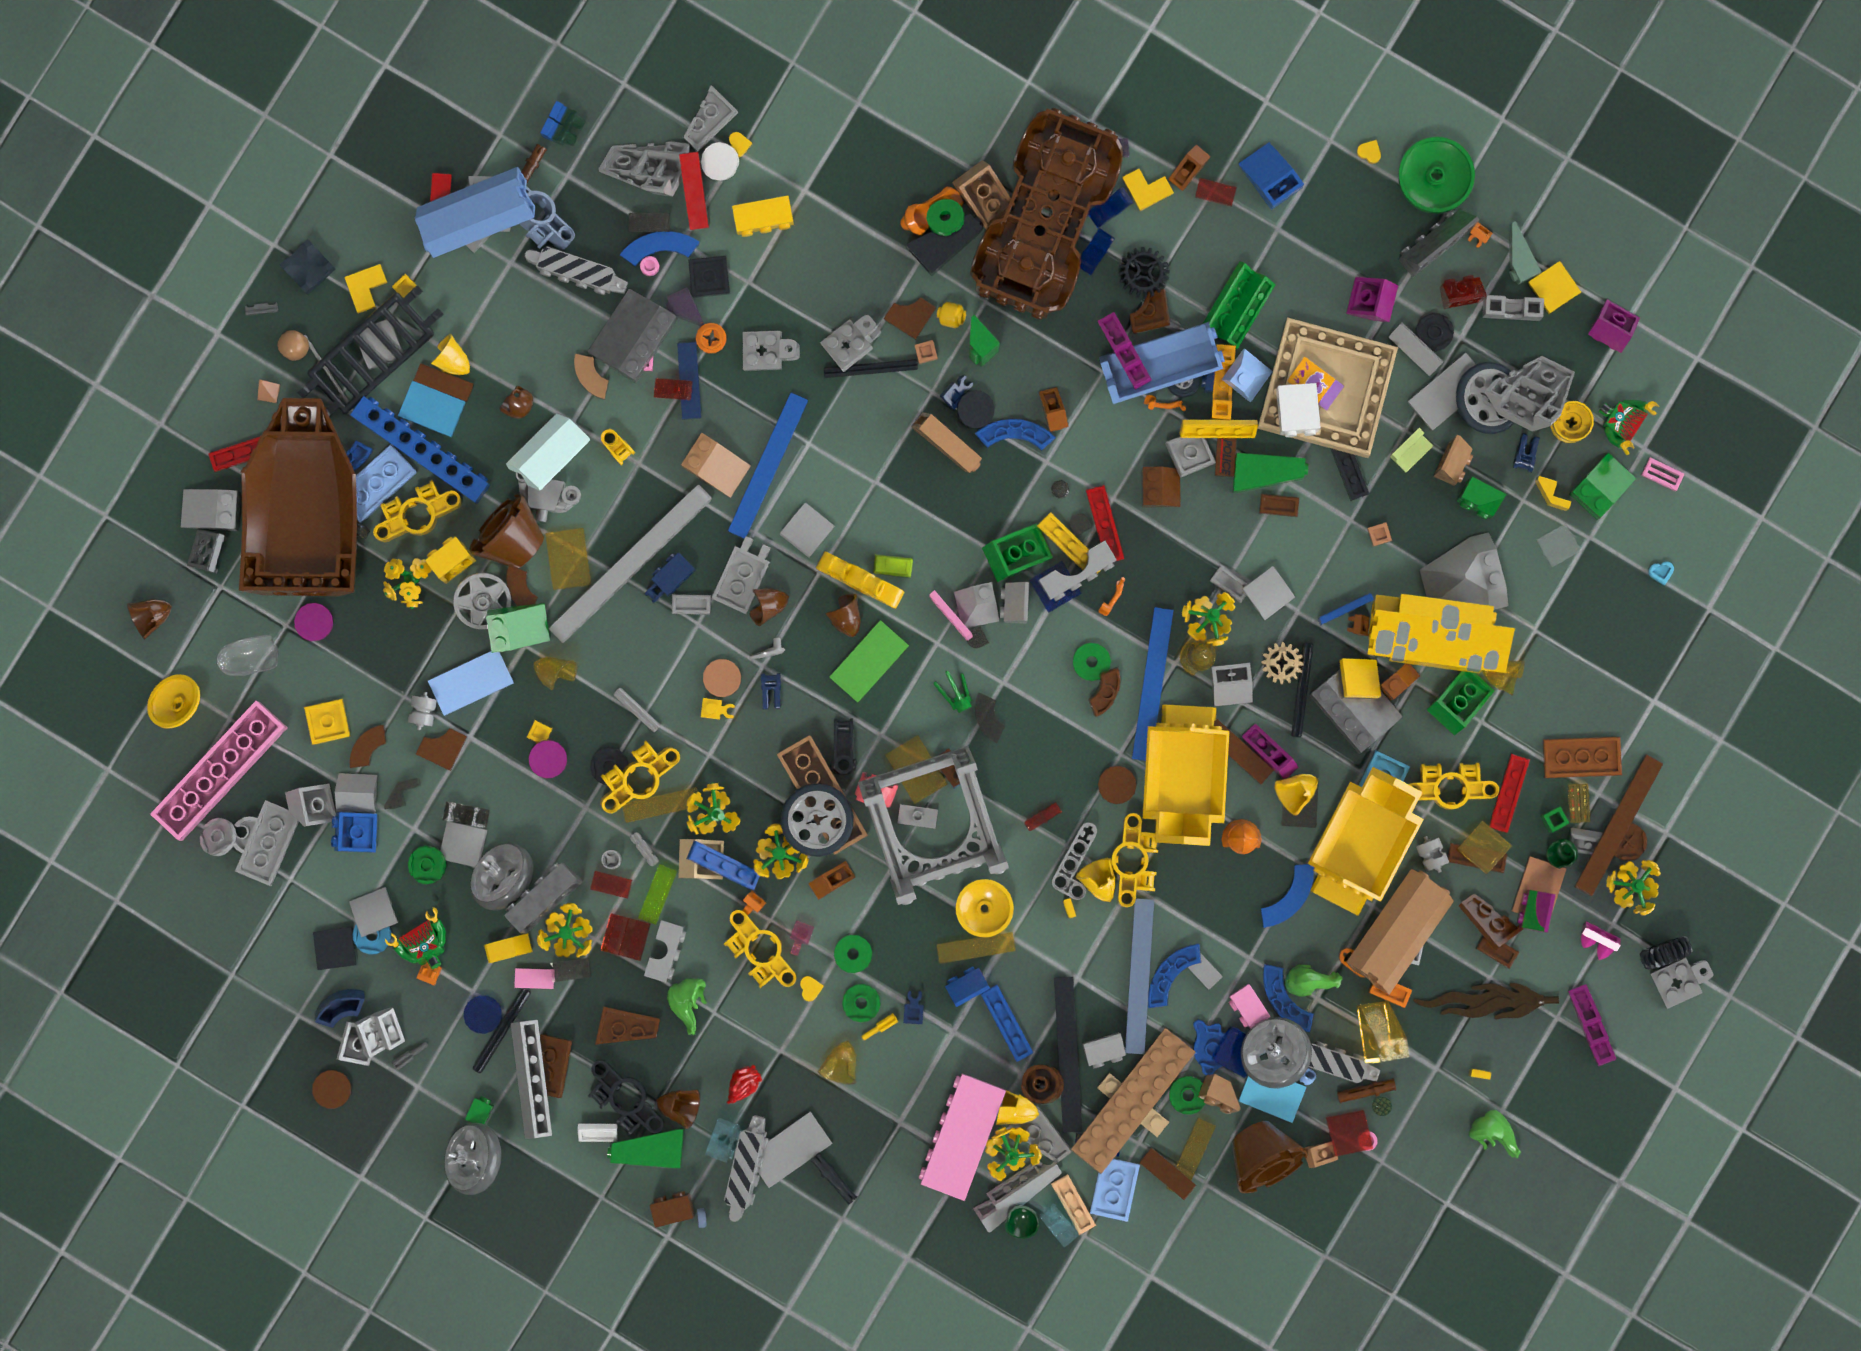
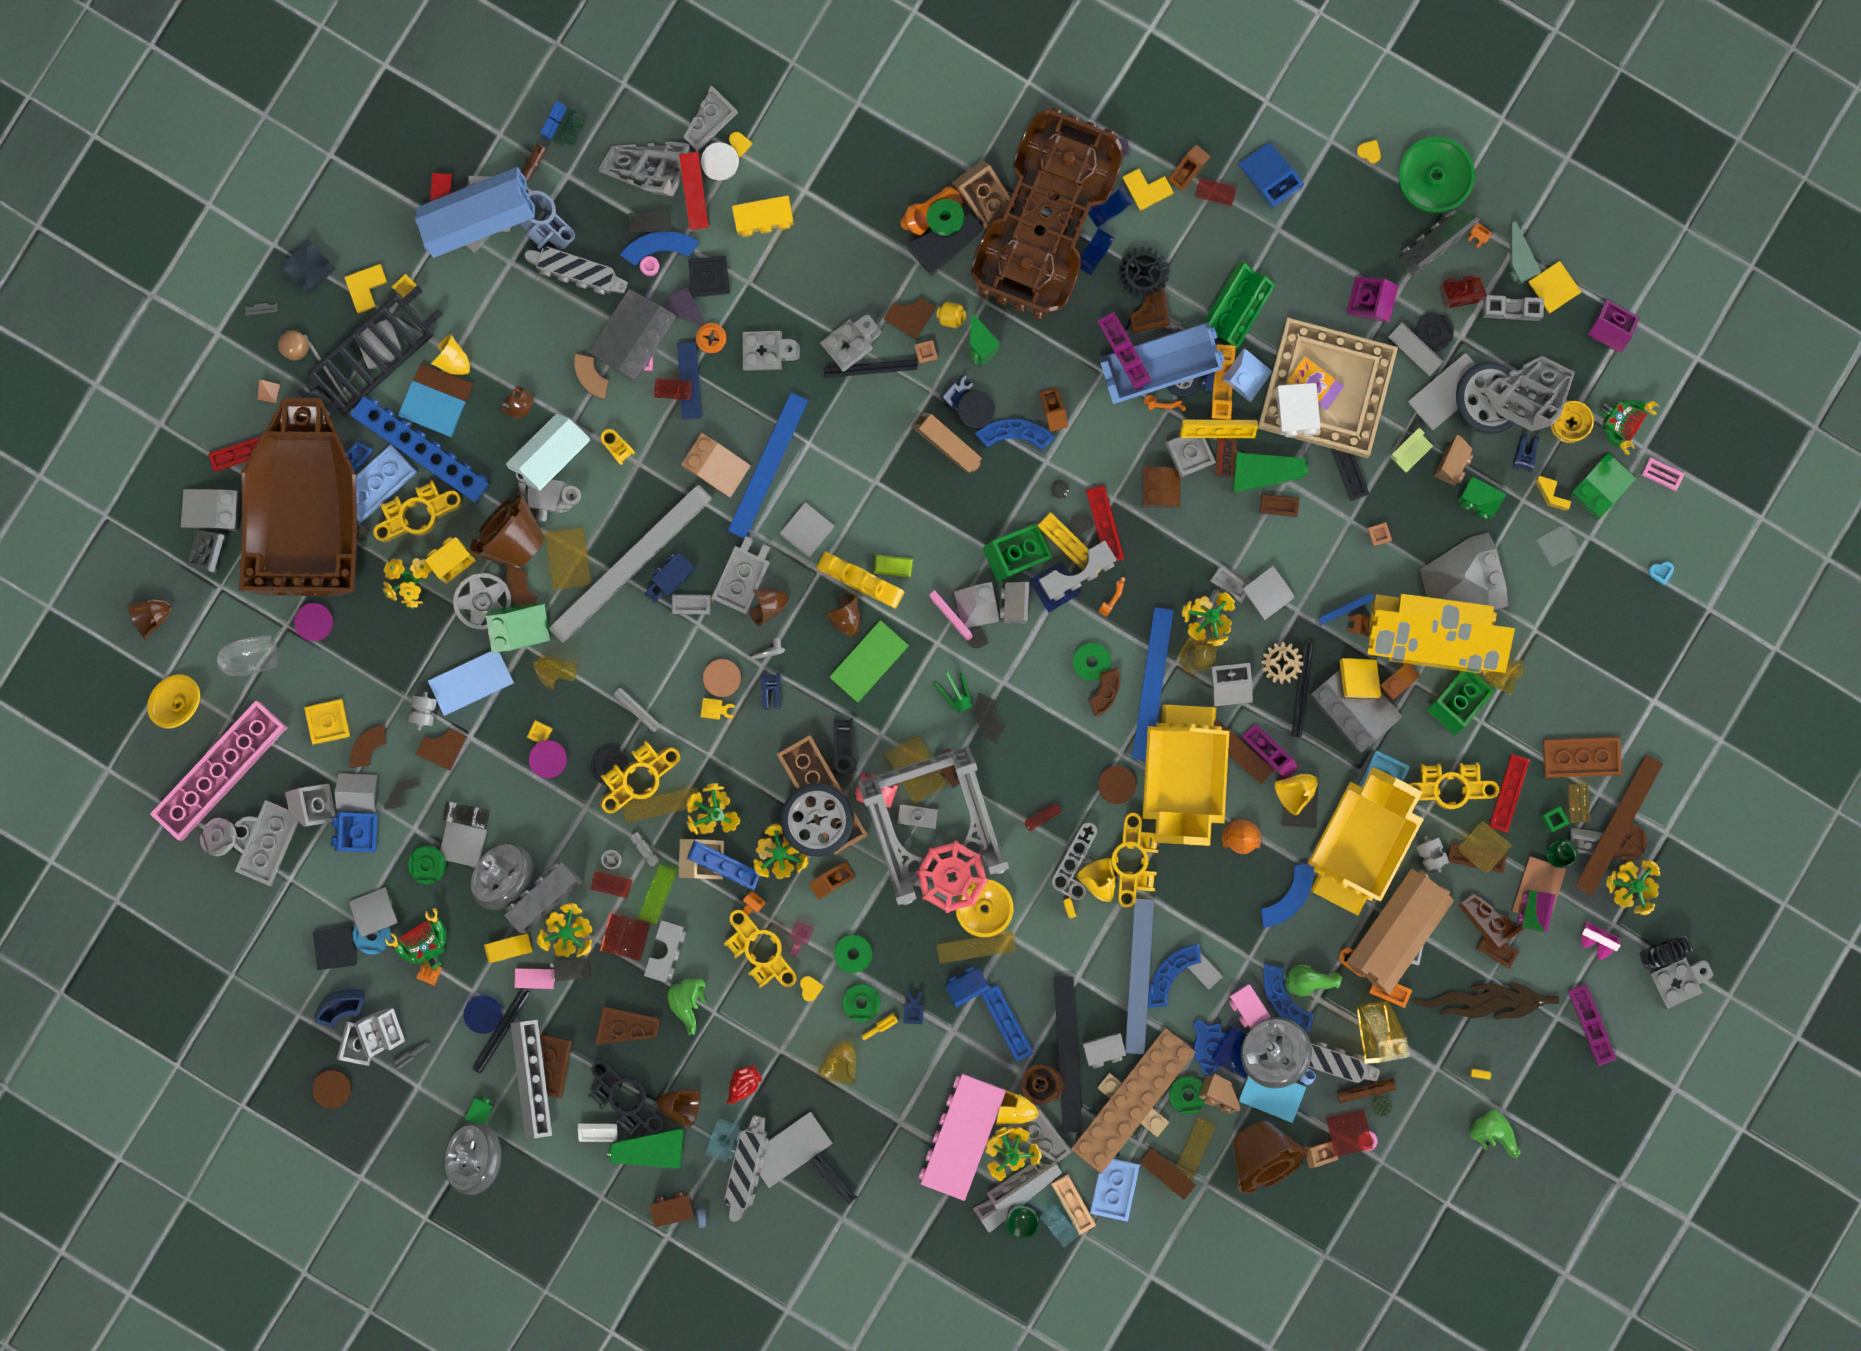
none -> coral plate [916,840,988,913]

